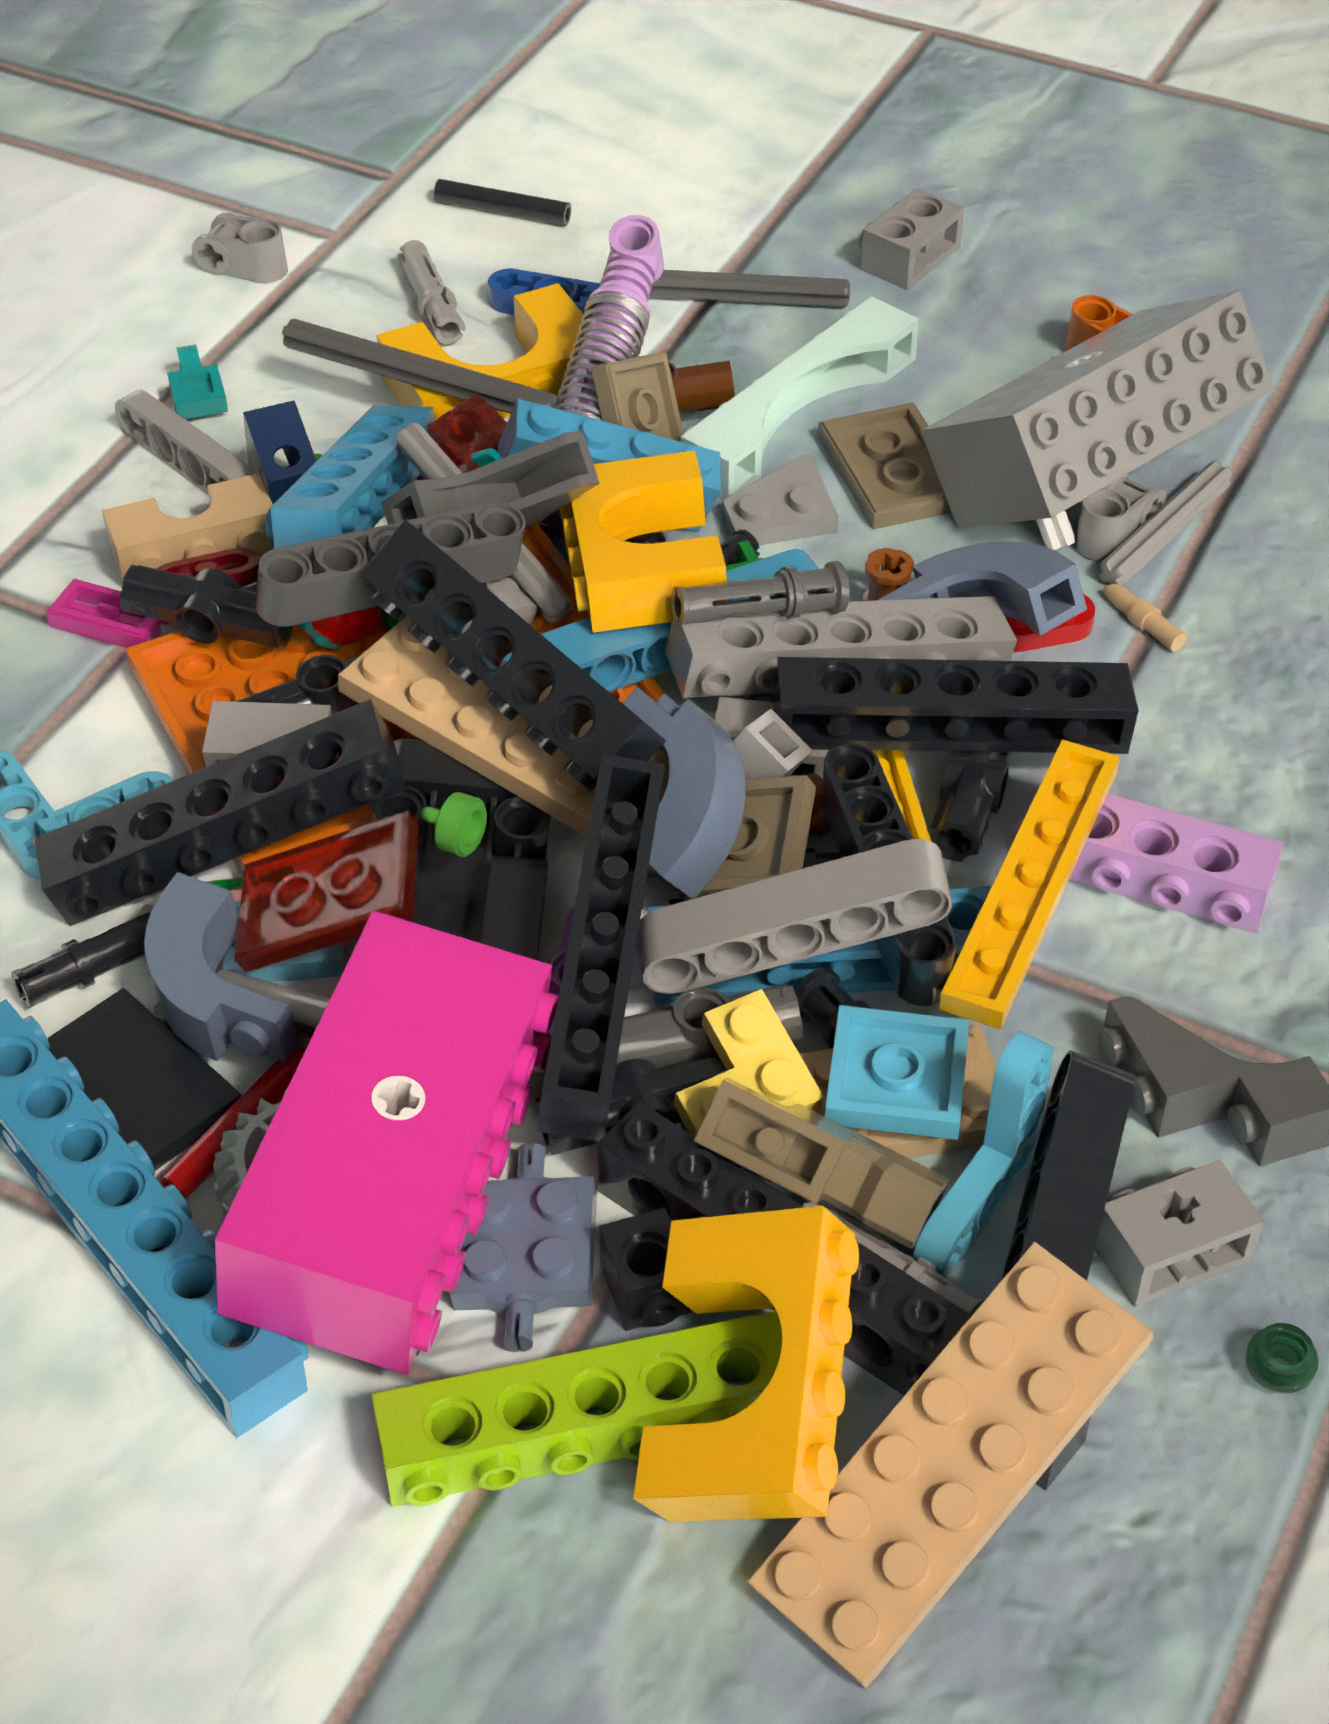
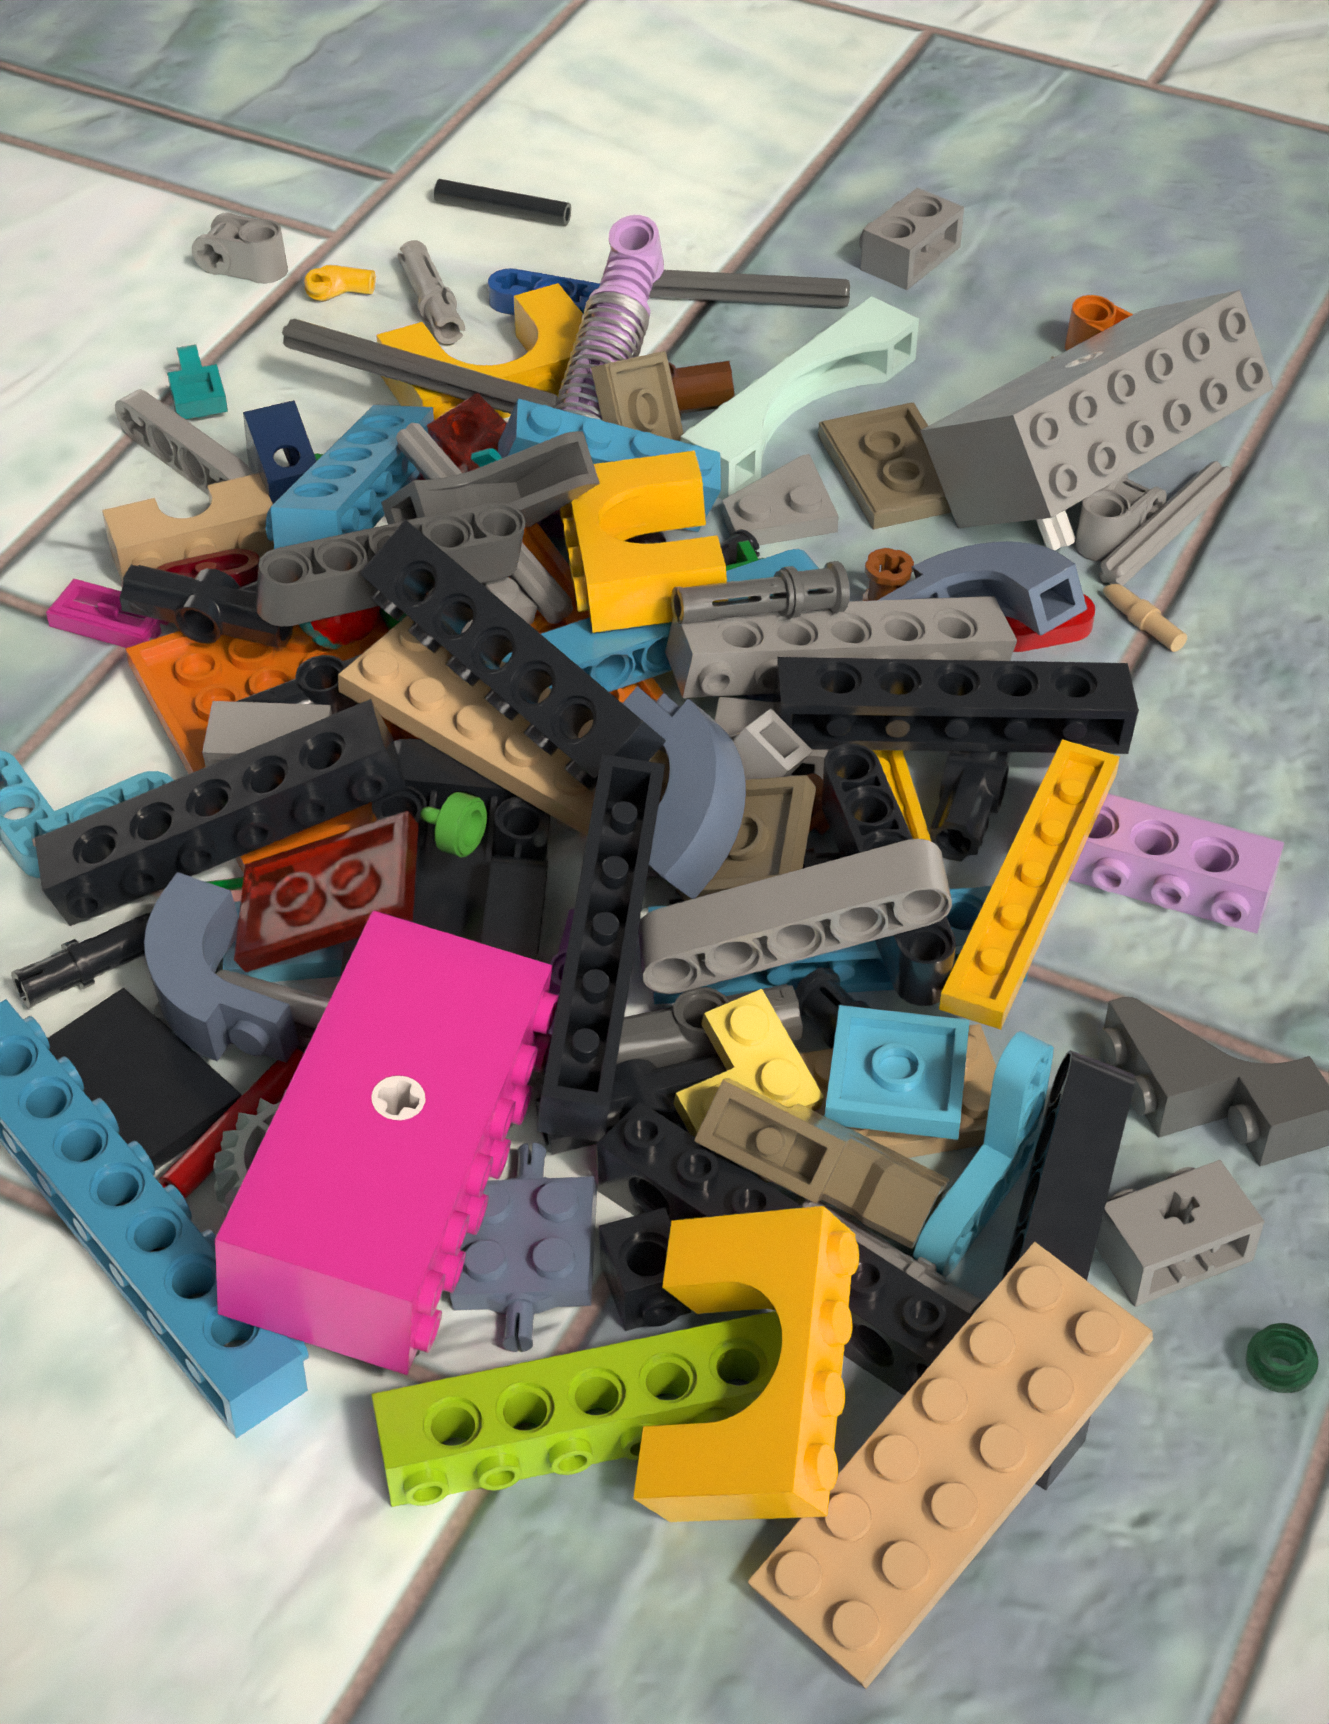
none -> yellow arm [304,265,376,301]

